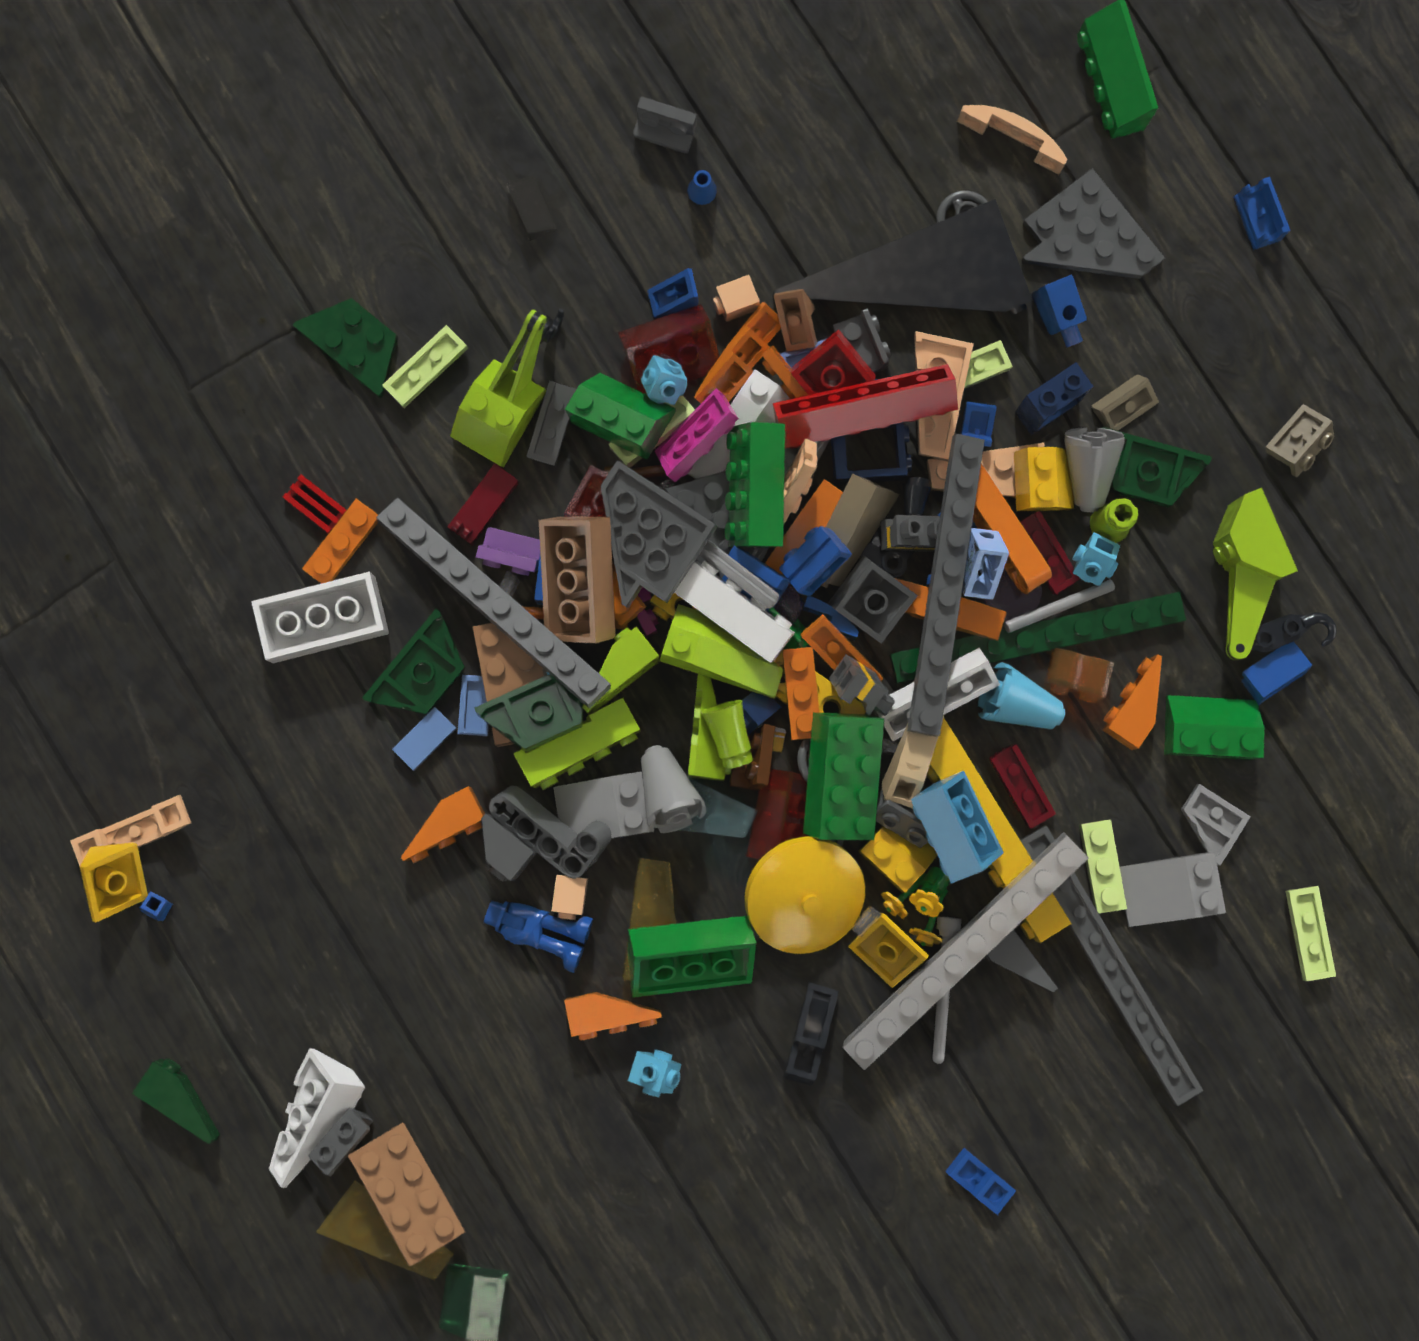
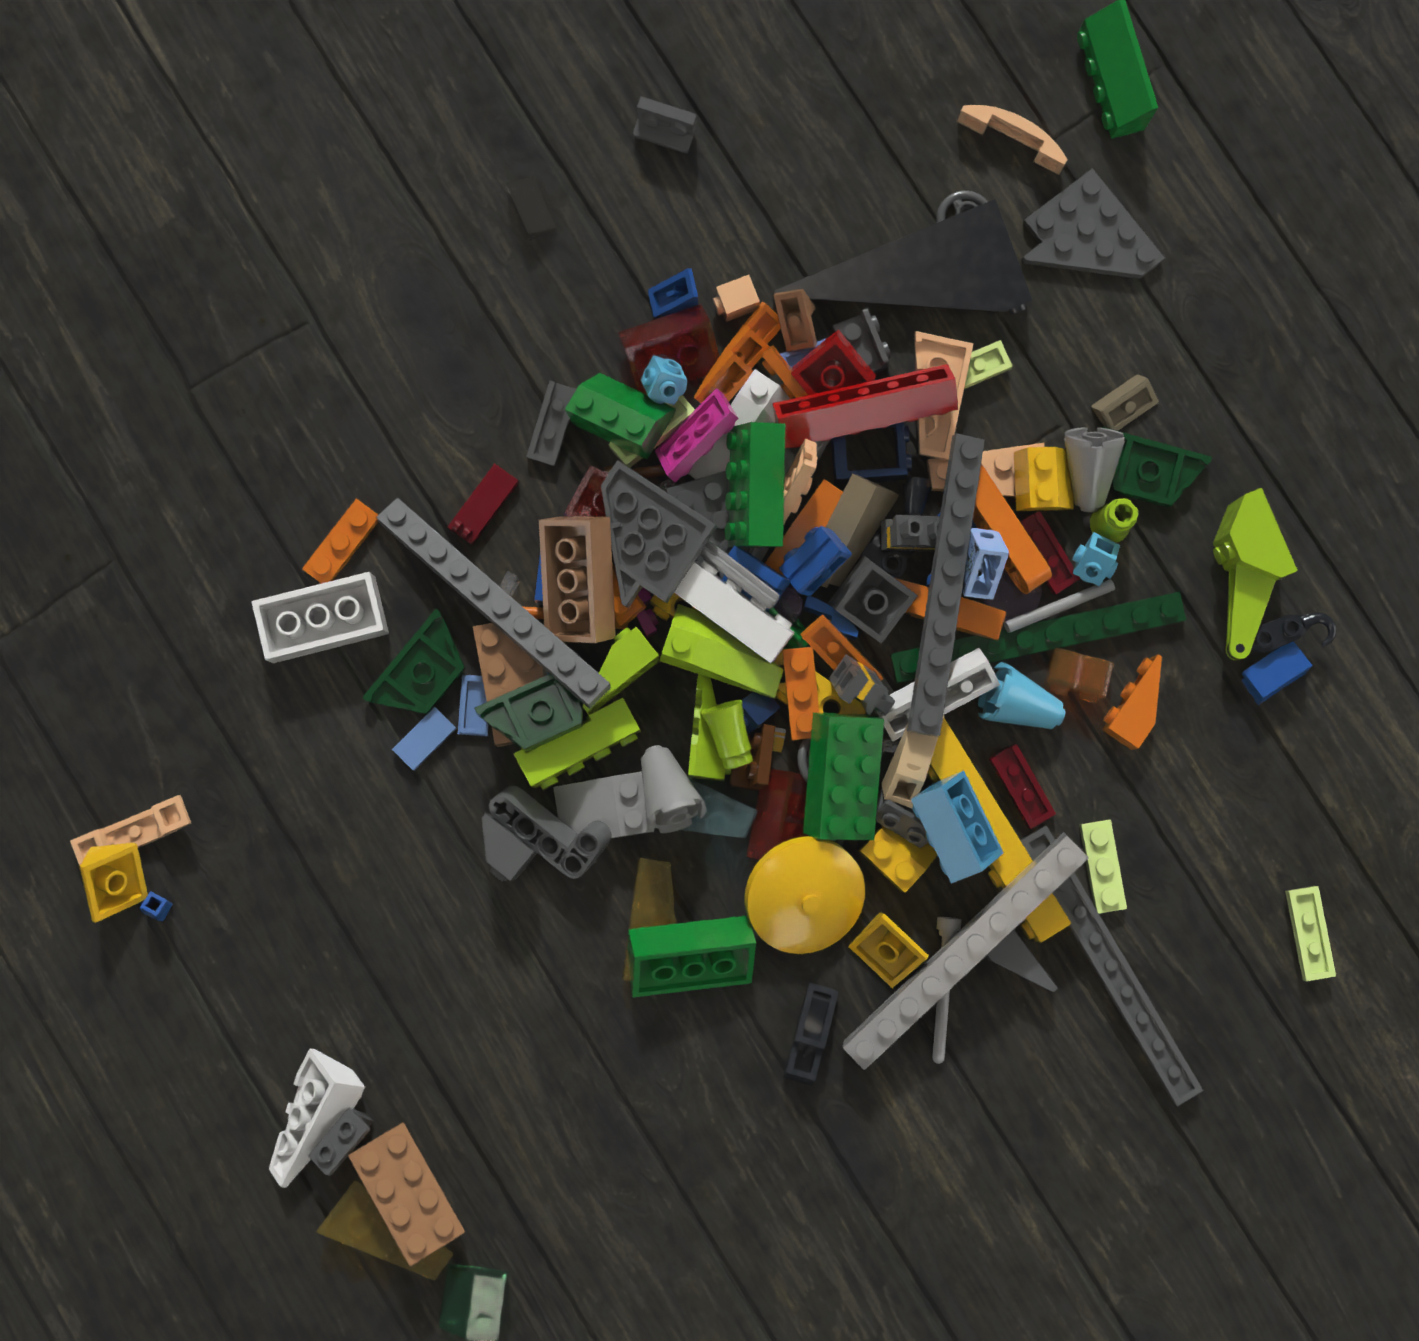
dark green slope [132,1058,220,1144] -> none
red tile [282,474,347,534] -> none
dark green wing [293,298,398,399] -> none
yellowish green plate [382,325,468,408] -> none
orange slope [401,786,485,864] -> none
lime slope [450,308,564,467] -> none
medium lavender bracket [476,527,540,576] -> none
blue piece [483,900,593,973] -> none
light nougat brick [551,874,588,920] -> none
orange slope [564,992,662,1040] -> none
medium azure brick [628,1050,681,1097] -> none
blue cone [688,170,717,205] -> none
clear tile [851,907,881,937] -> none
plant [881,867,950,947] -> none
blue slope [945,1148,1016,1215] -> none
blue bracket [961,402,997,447] -> none
dark blue window [1015,362,1094,436] -> none
blue torso [1031,274,1087,348] -> none
light grey slope [1120,852,1226,927] -> none
green slope [1164,695,1264,760] -> none
light grey wing [1181,784,1250,866] -> none
blue hinge [1234,177,1291,250] -> none
dark tan bracket [1266,404,1334,477] -> none

